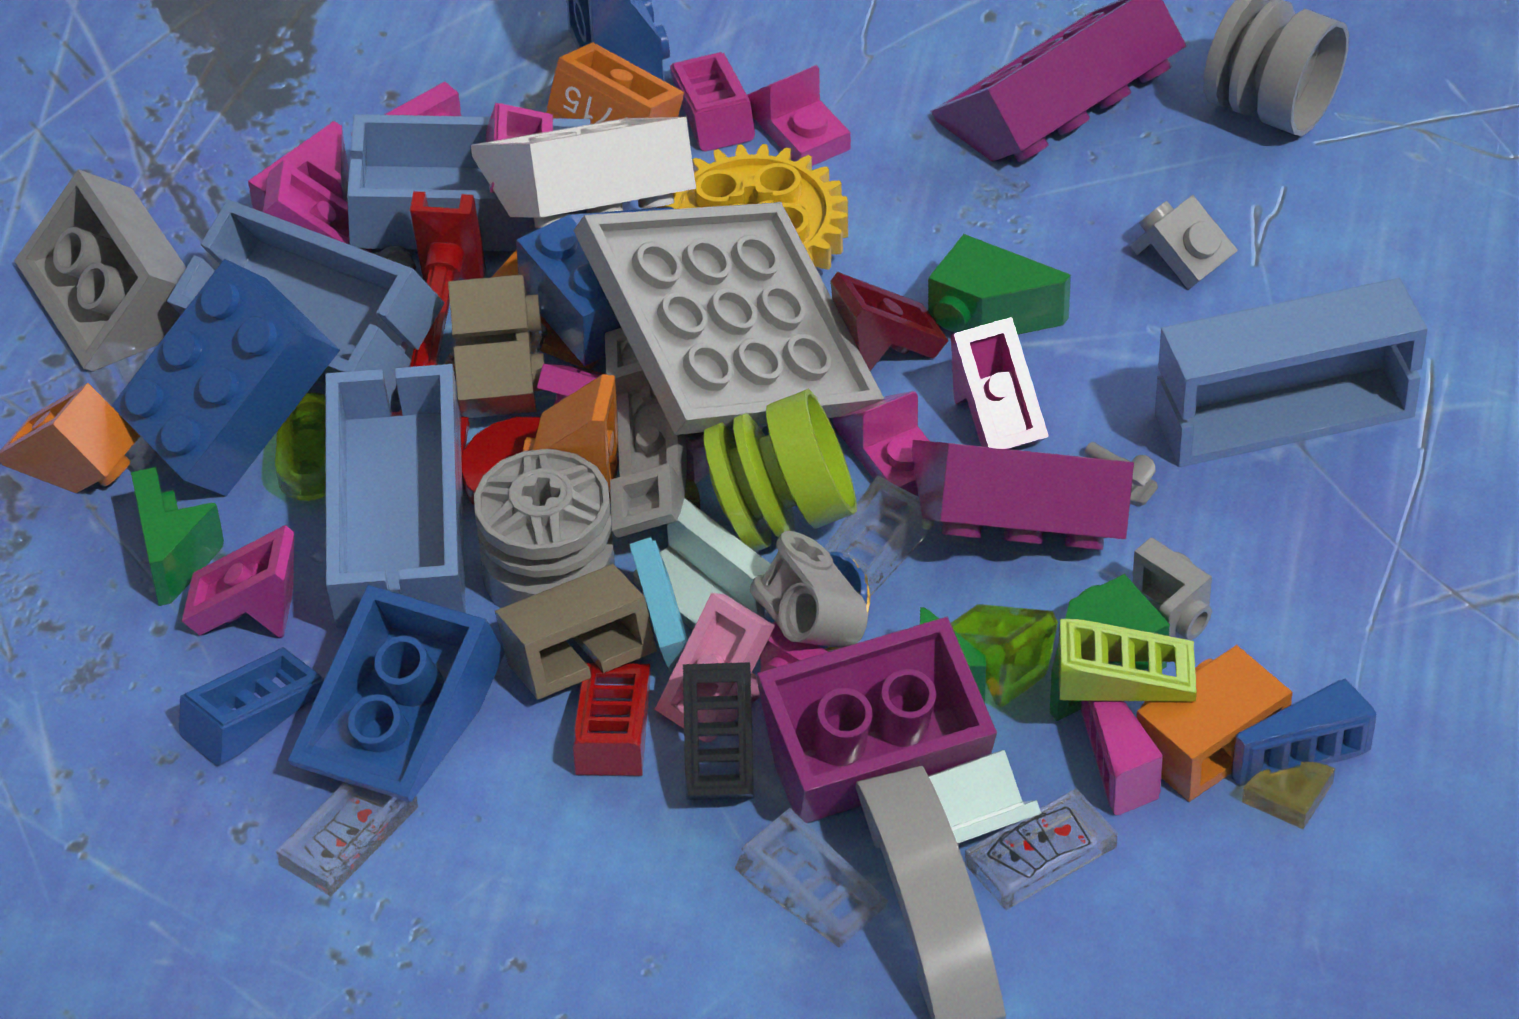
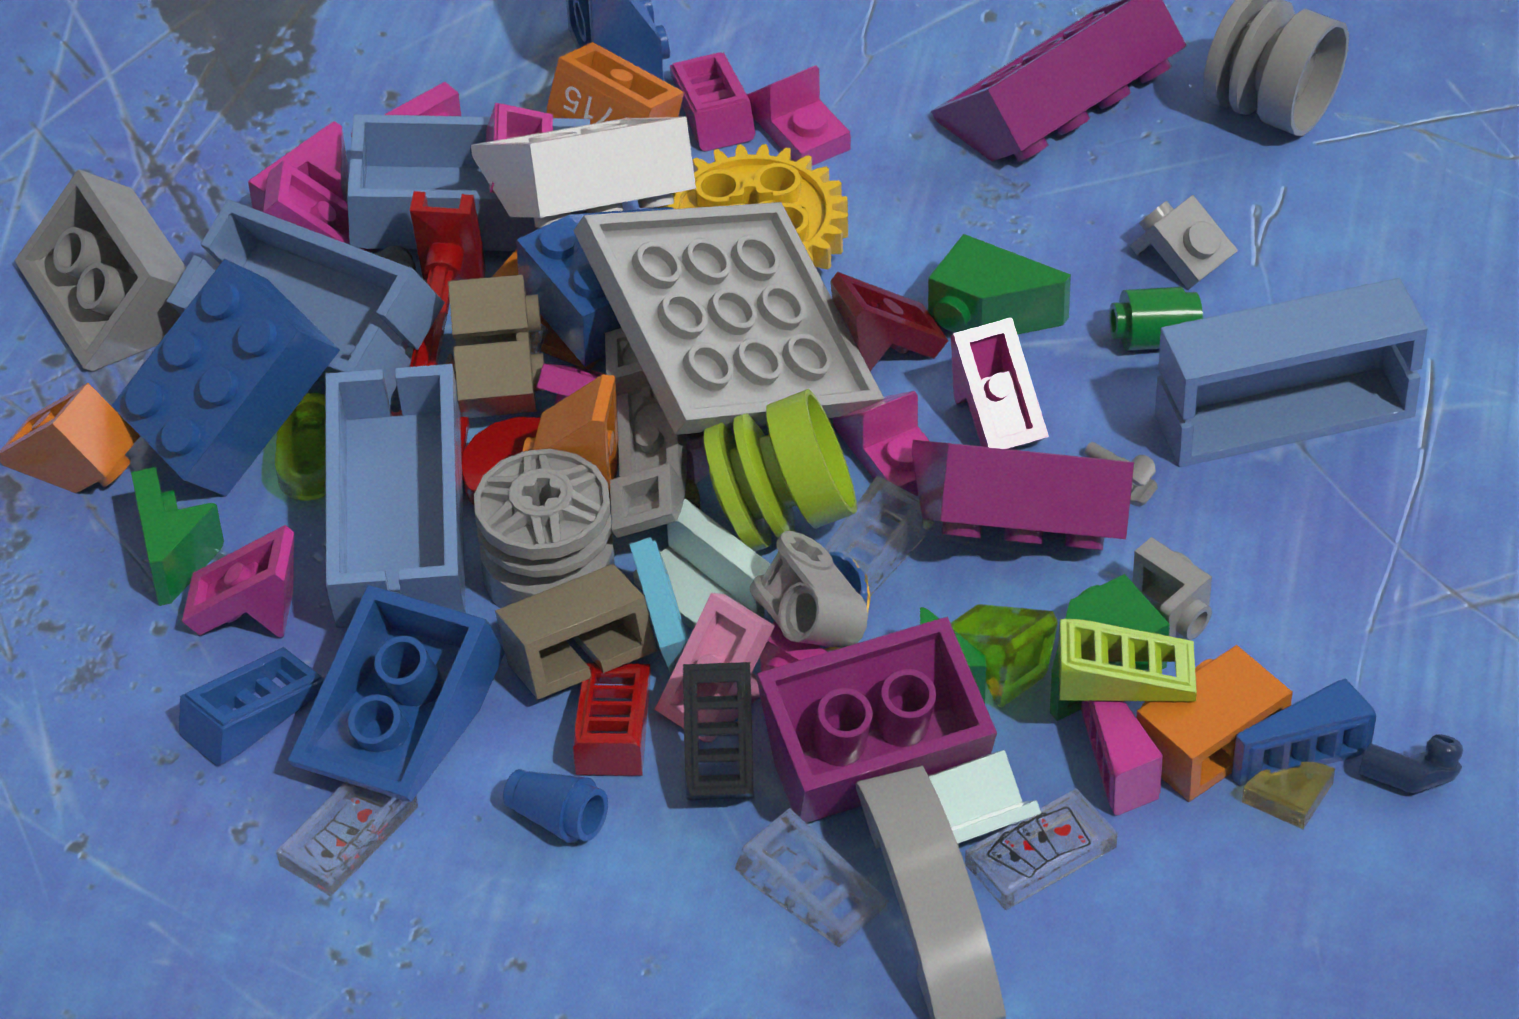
none -> blue cone [503,769,608,843]
none -> green brick [1109,287,1203,351]
none -> dark blue arm [1359,734,1463,793]

